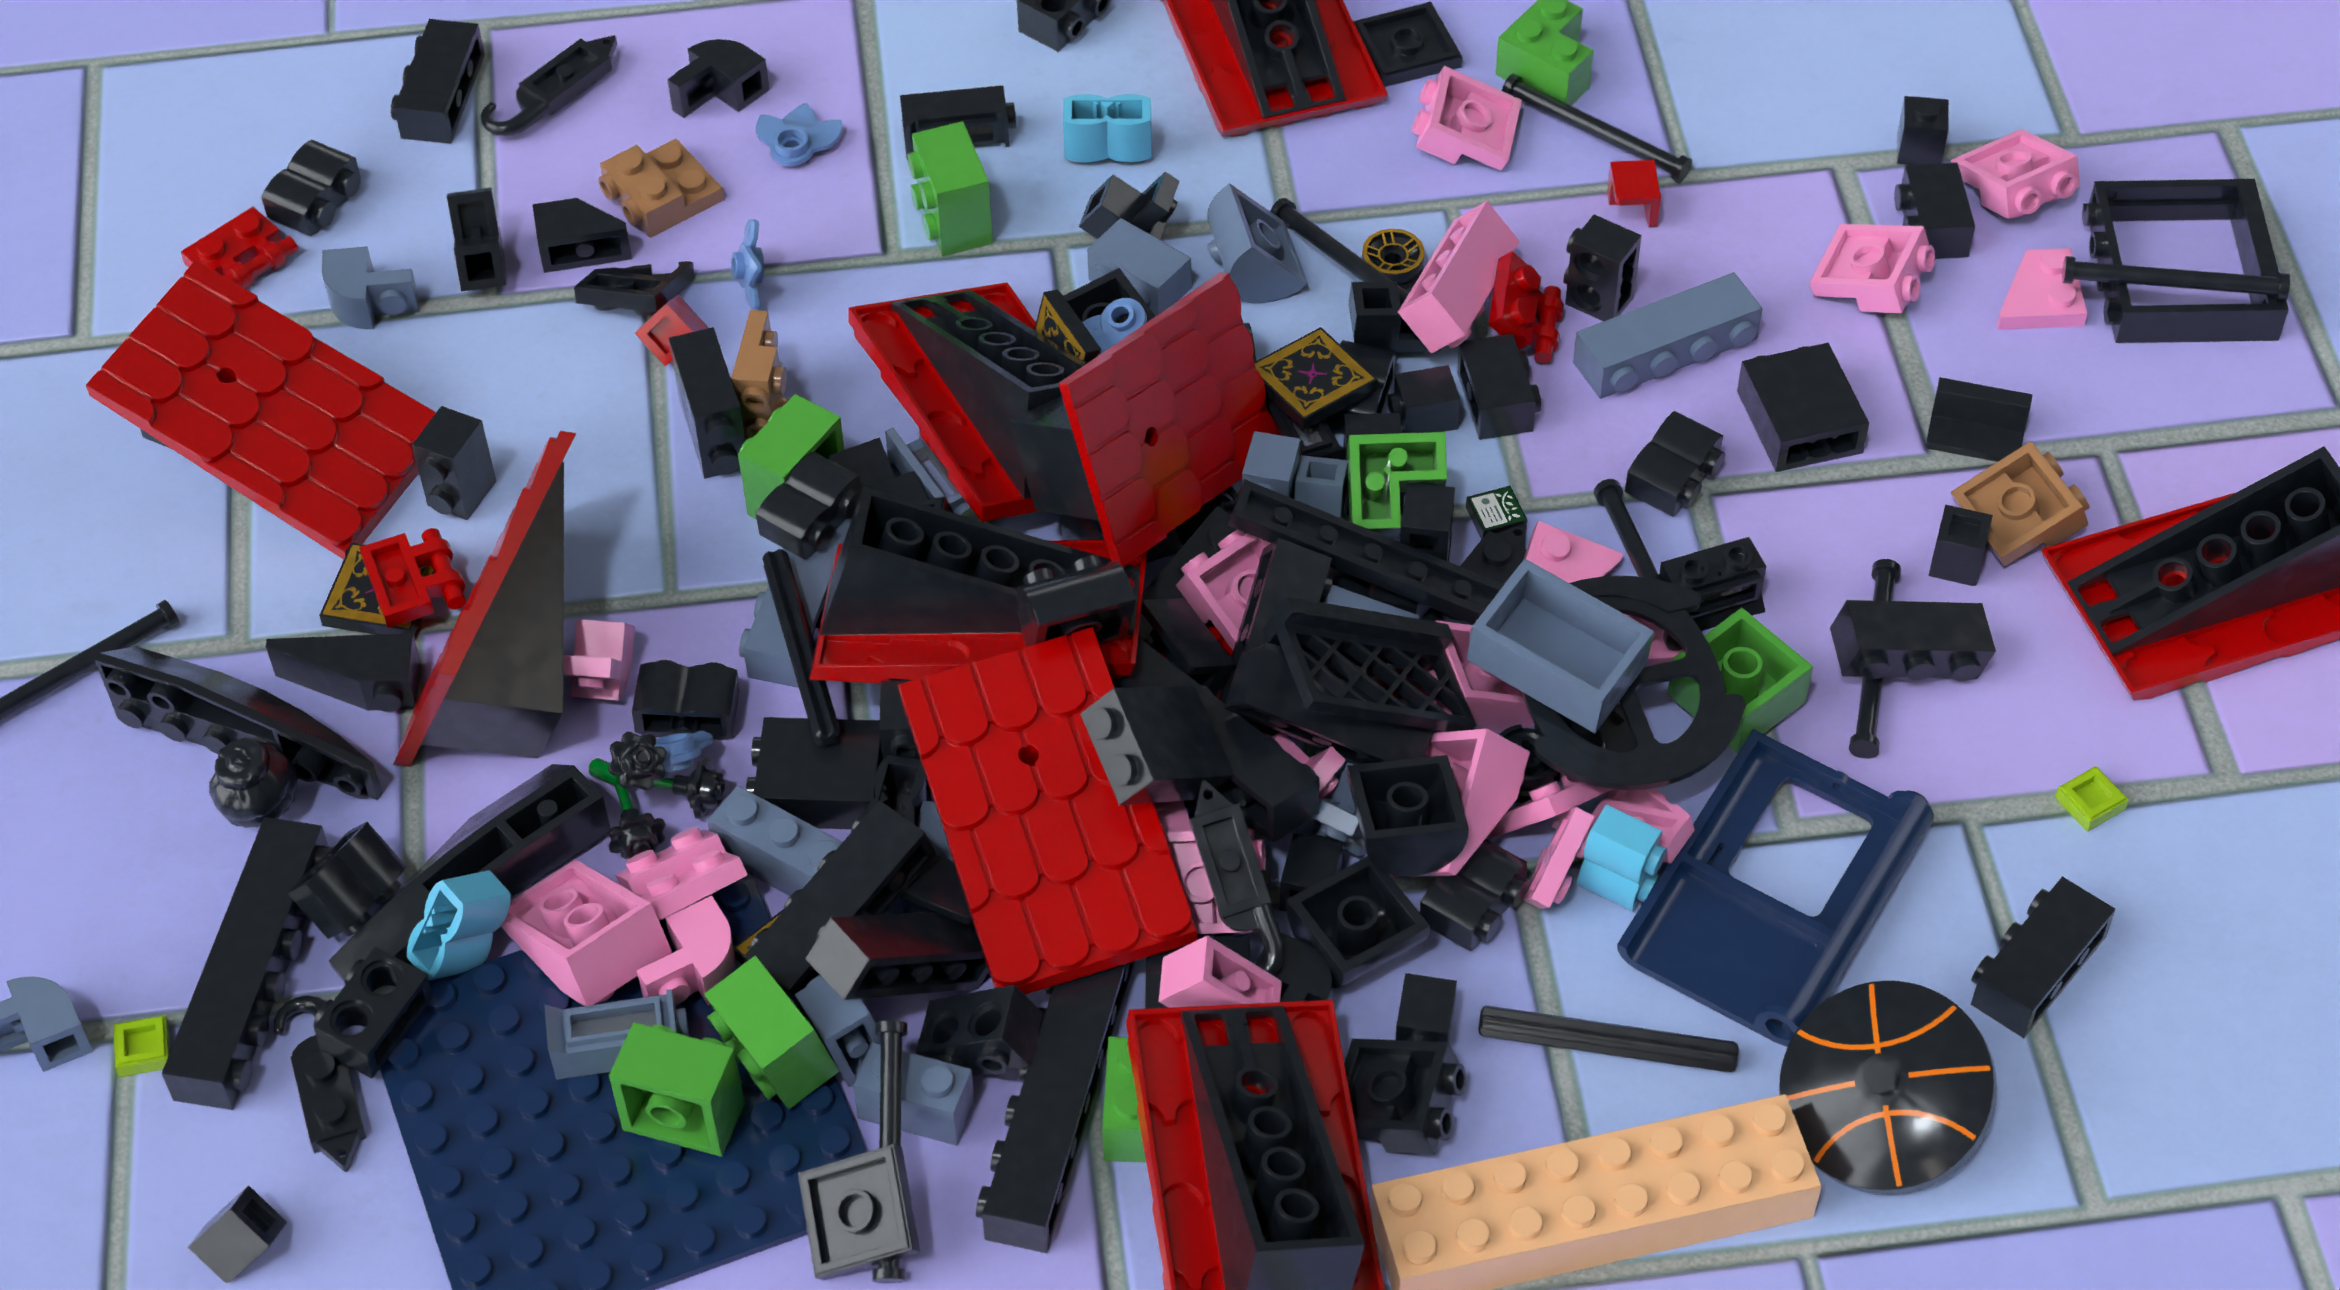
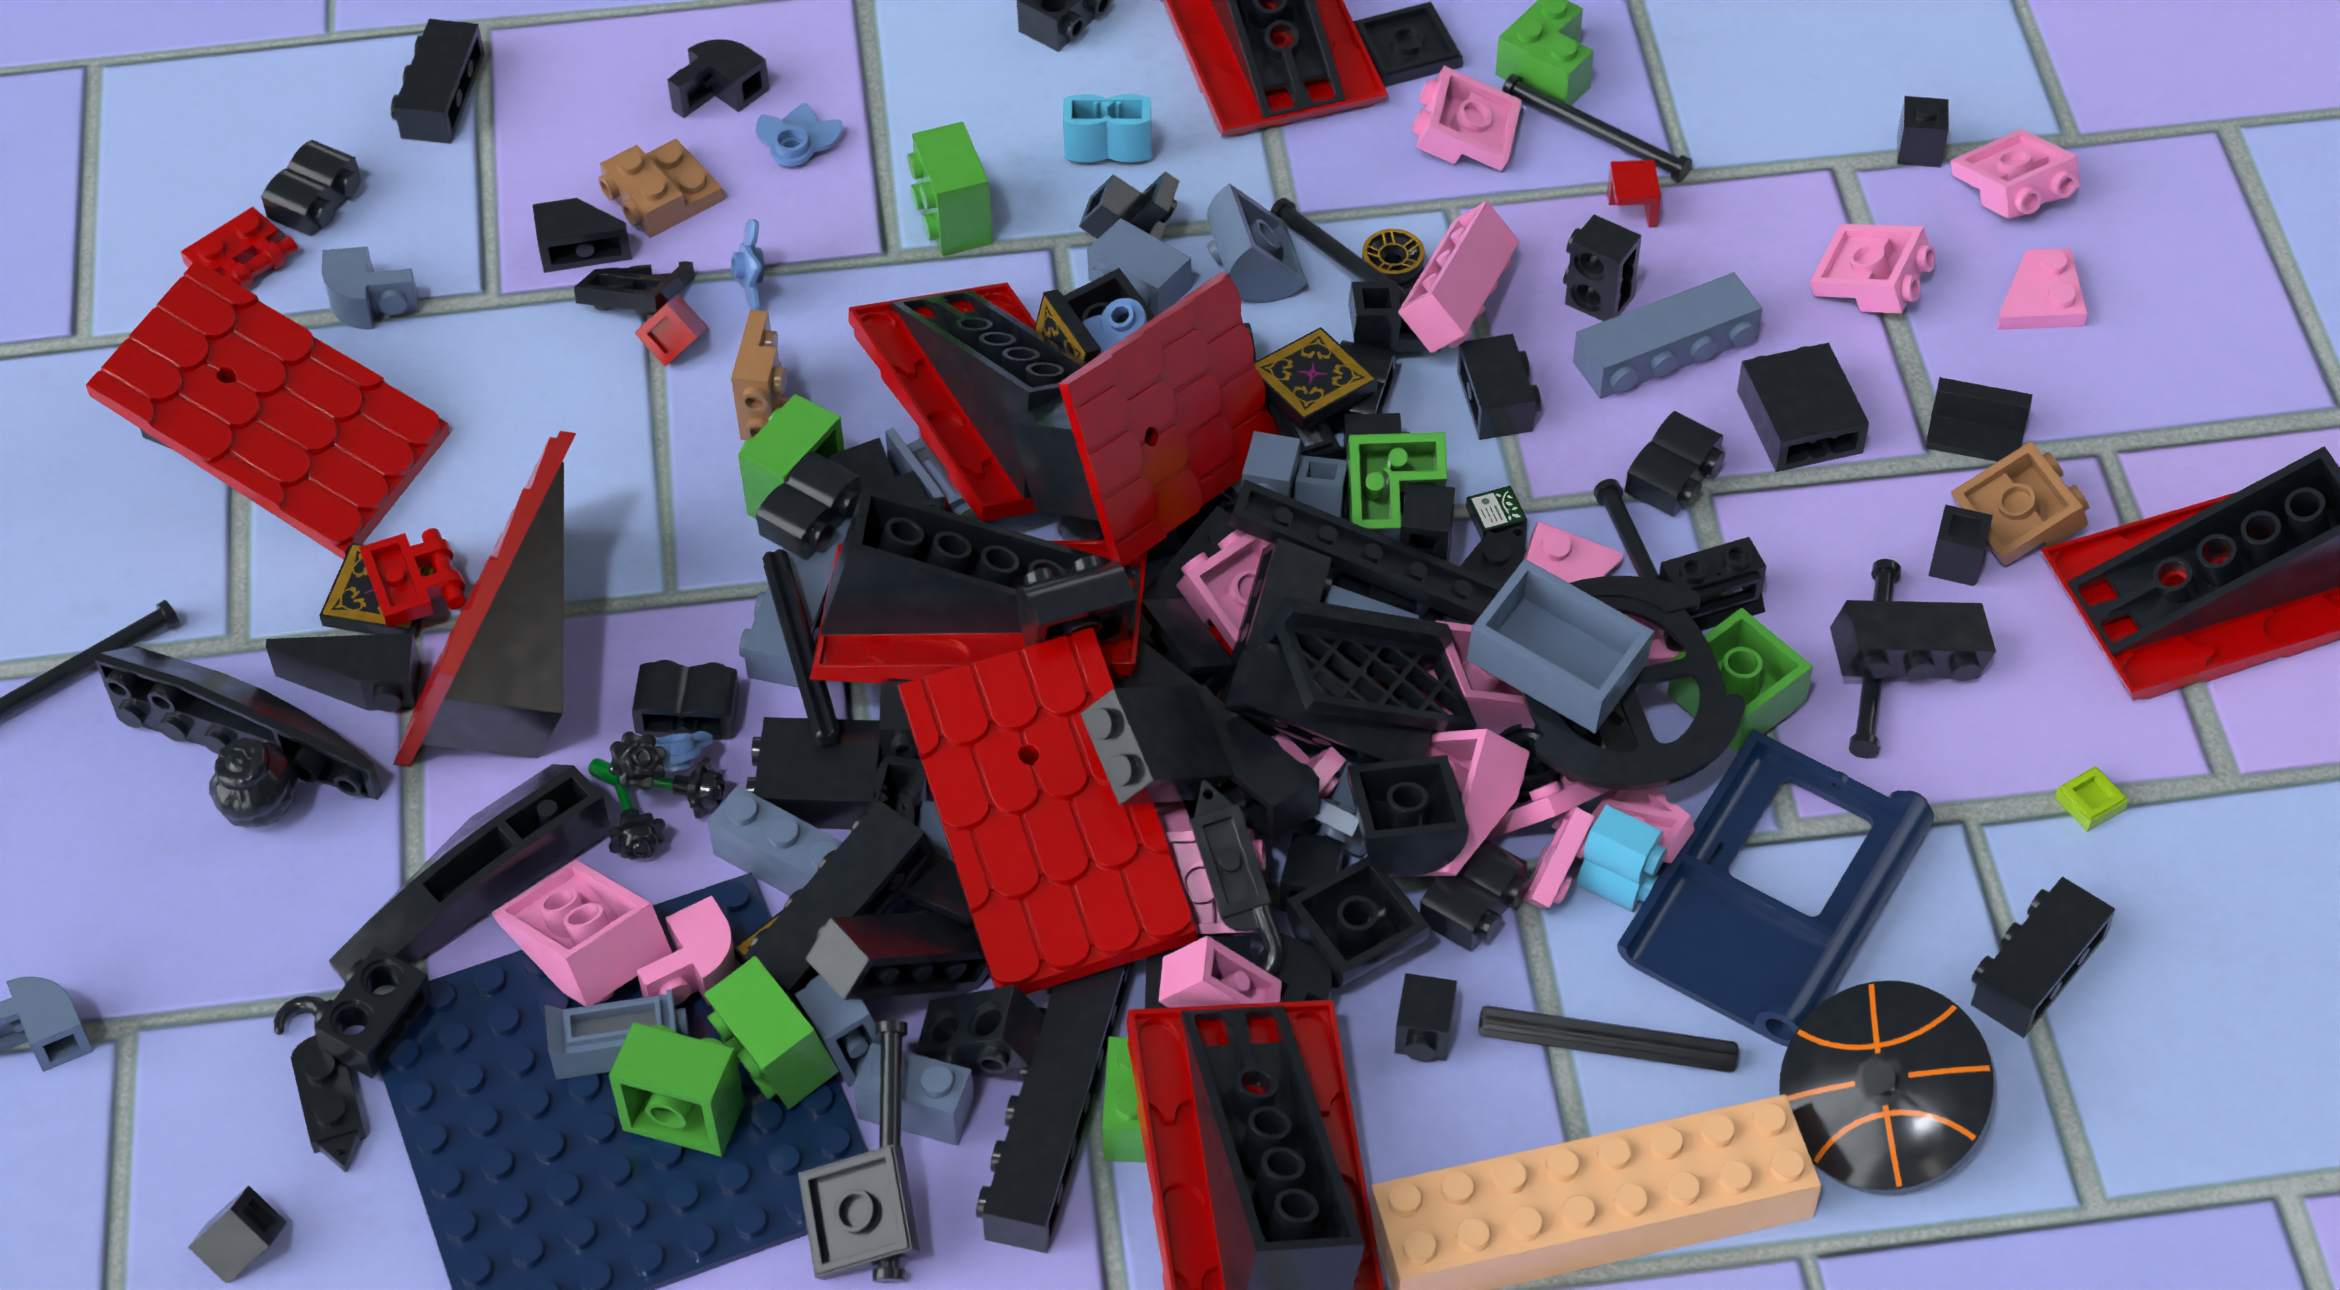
lime tile [113,1015,171,1078] -> none
black brick [161,817,331,1110] -> none
black brick [288,822,407,939] -> none
medium azure brick [407,870,511,981] -> none
black brick [412,406,496,520] -> none
black brick [447,187,507,292] -> none
black plate [480,35,617,136] -> none
bright pink brick [563,619,635,700] -> none
bright pink plate [615,827,748,921] -> none
black brick [669,327,745,479] -> none
black window [900,85,1016,160] -> none
black plate [1344,1038,1466,1155] -> none
black brick [1387,365,1460,433] -> none
red plate [1488,251,1564,364] -> none
black brick [1894,162,1975,259] -> none
black bar [2062,256,2290,301] -> none
black window [2082,179,2289,343] -> none

